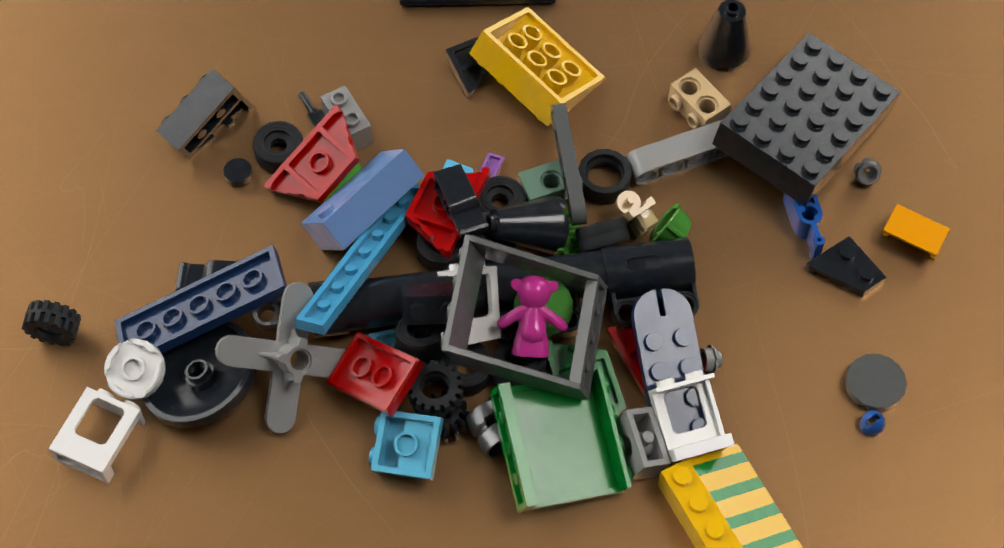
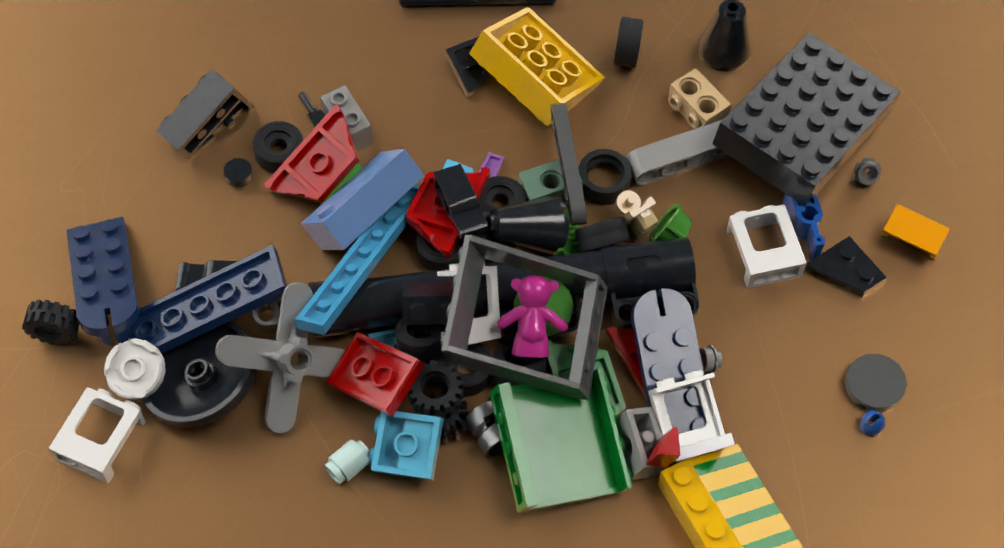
none -> dark blue plate [66,217,140,346]
none -> light aqua brick [324,439,370,485]
none -> black tyre [614,17,644,68]
none -> red slope [646,427,680,468]
none -> white window [726,204,807,289]

